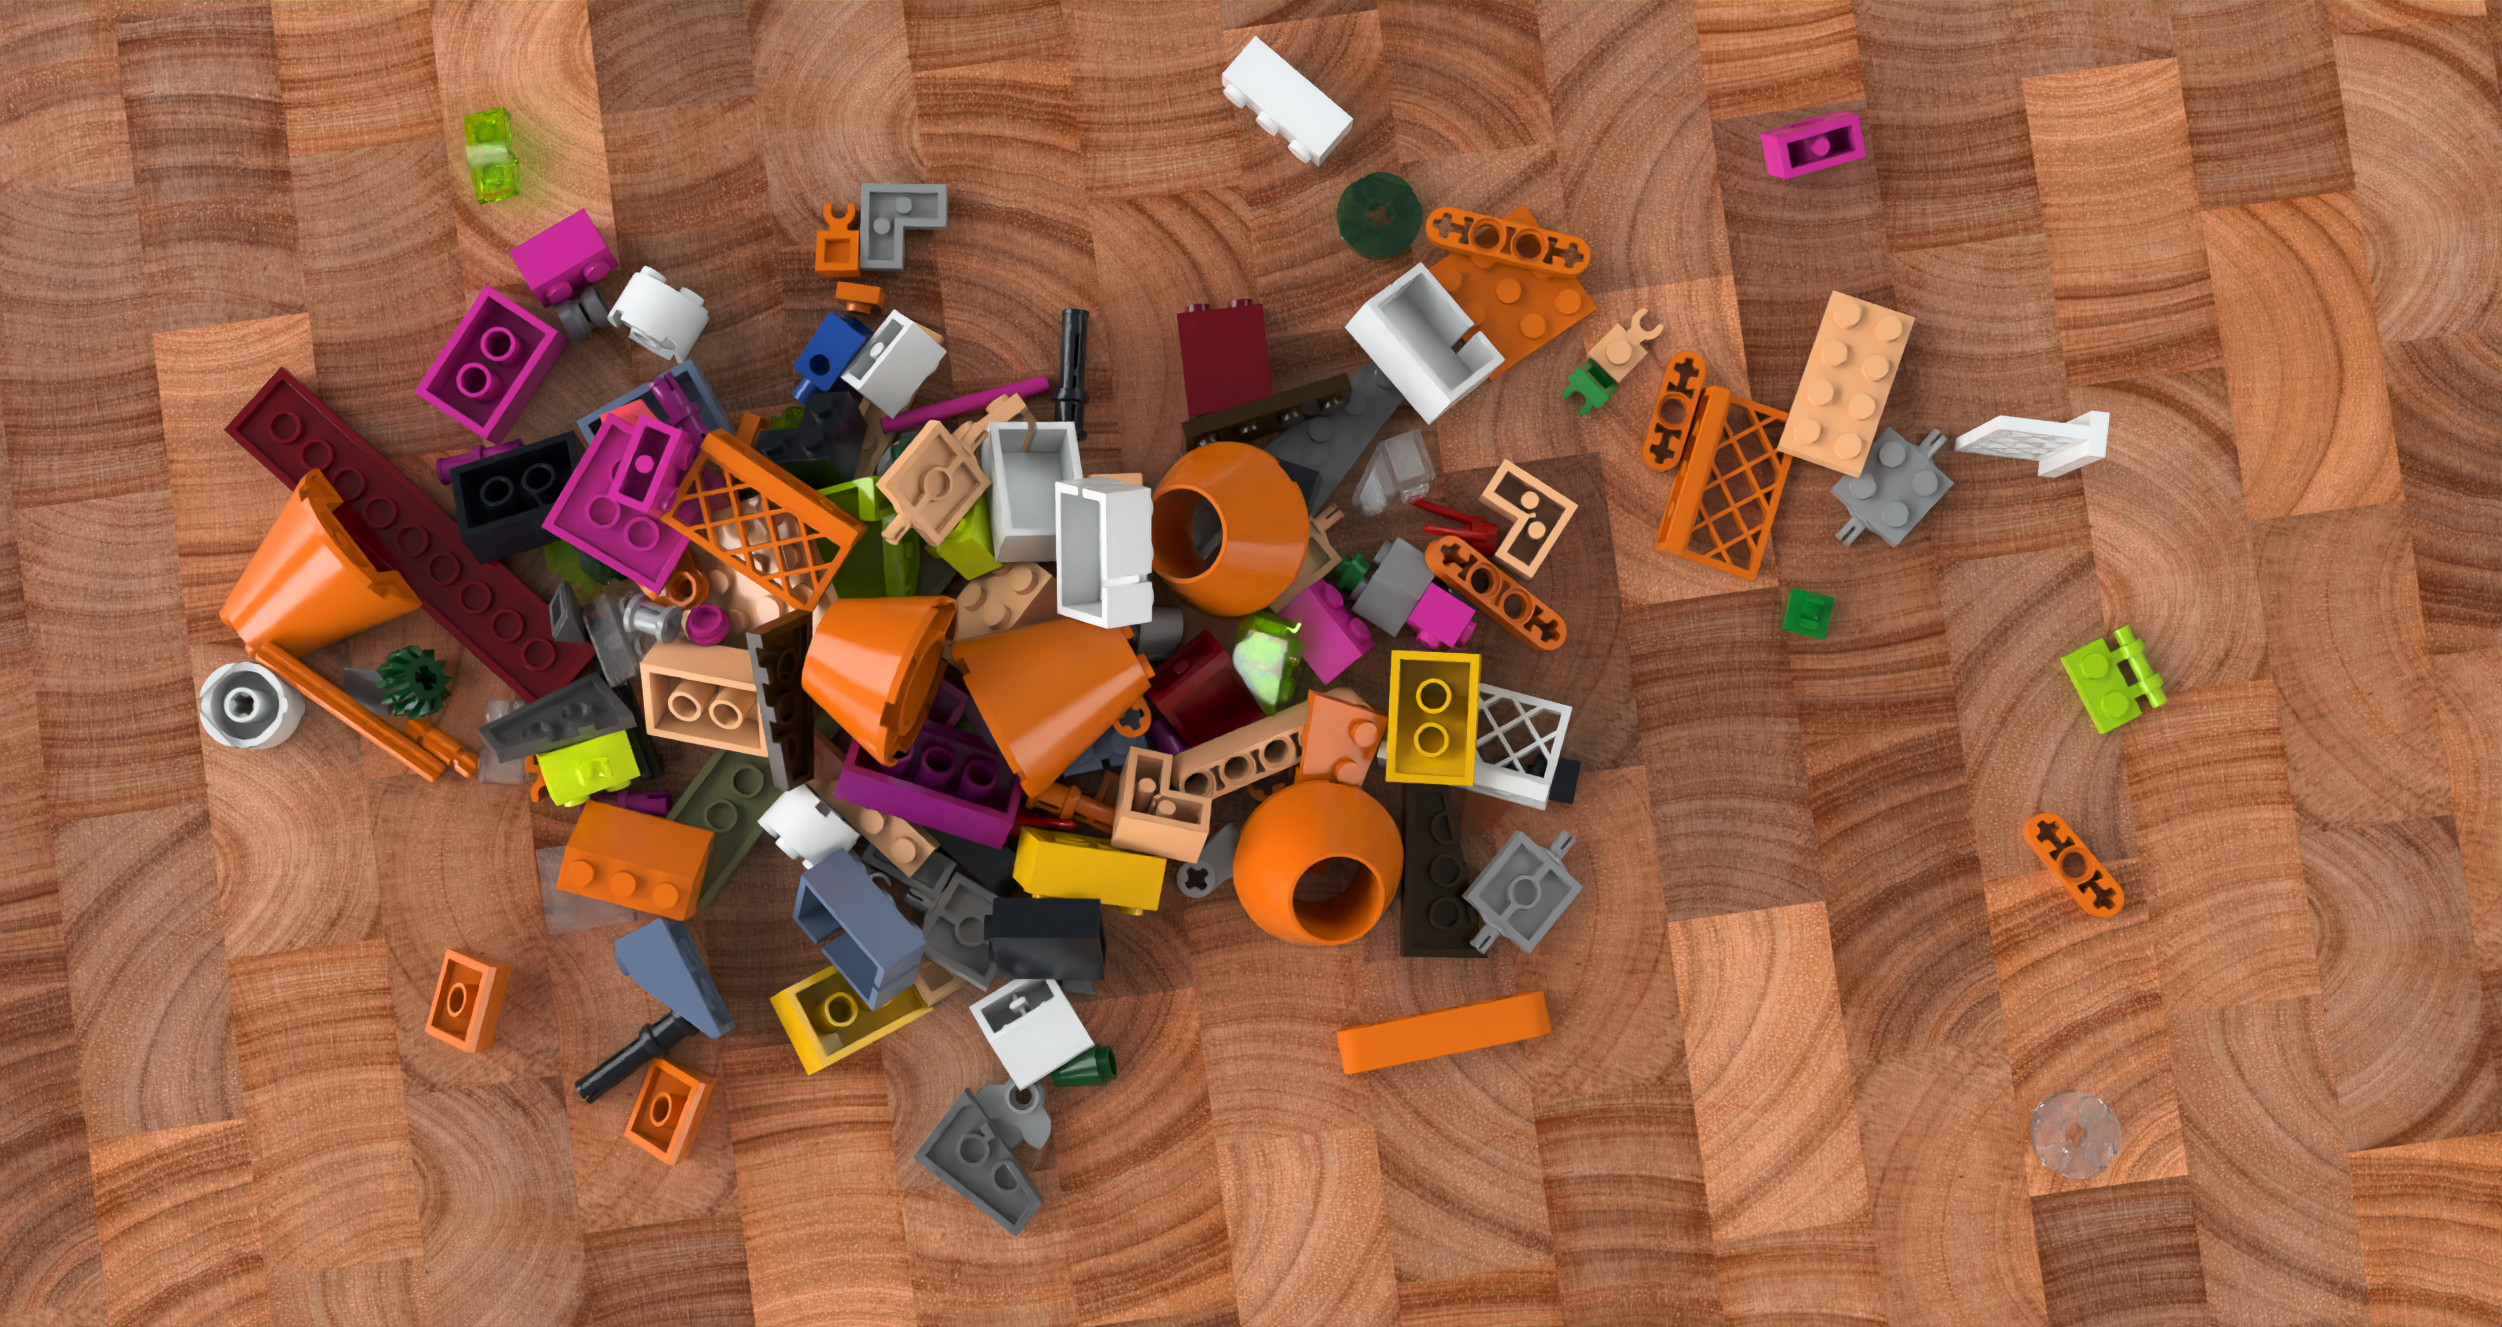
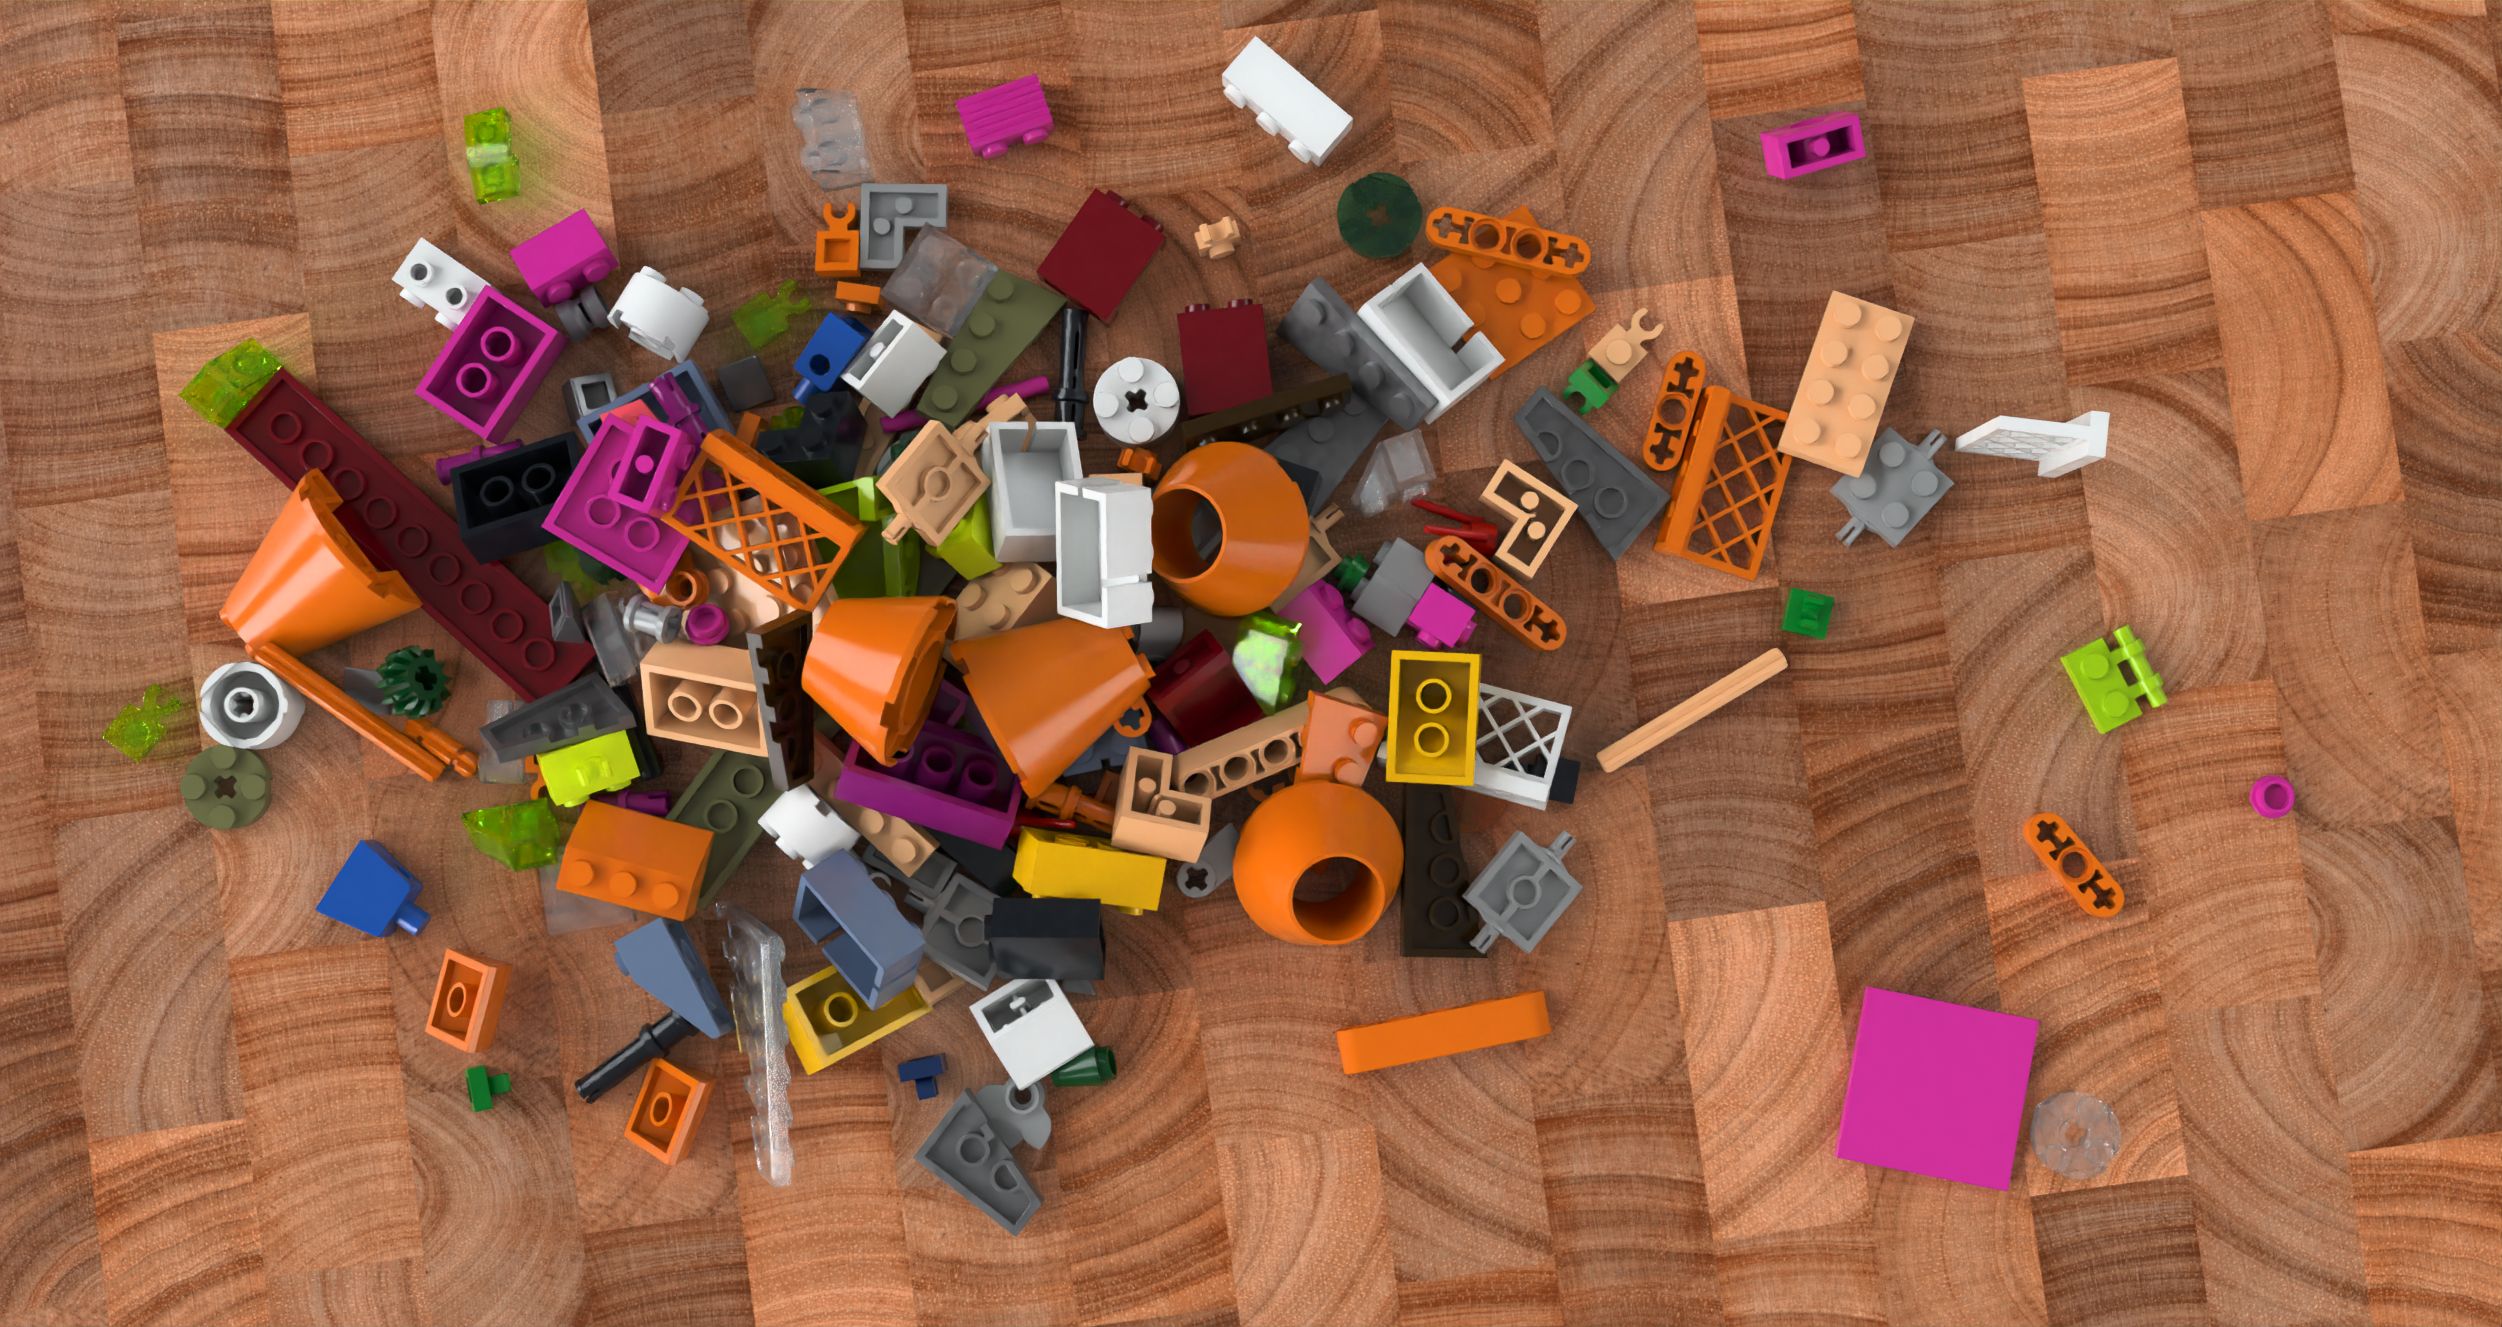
none -> clear neon green plate [101,683,181,764]
none -> clear neon green slope [178,337,286,429]
none -> olive plate [179,744,273,830]
none -> blue torso [315,839,432,938]
none -> white brick [392,237,503,332]
none -> clear neon green slope [461,797,560,872]
none -> green tile [464,1065,512,1112]
none -> flat silver slope [562,372,617,426]
none -> clear wing [716,900,795,1188]
none -> flat silver slope [717,355,776,413]
none -> clear neon green plate [730,279,811,352]
none -> clear slope [792,88,875,193]
none -> clear slope [880,222,999,341]
none -> dark blue tile [897,1052,948,1100]
none -> olive wing [916,264,1068,432]
none -> dark pink brick [955,73,1055,159]
none -> dark red panel [1036,188,1167,328]
none -> white brick [1093,357,1181,449]
none -> orange plate [1117,447,1164,484]
none -> light nougat plate [1194,216,1241,260]
none -> flat silver wing [1274,276,1439,432]
none -> flat silver wing [1512,385,1671,563]
none -> light nougat axle [1596,648,1788,772]
none -> dark pink tile [1834,986,2039,1192]
none -> dark pink plate [2250,775,2295,818]

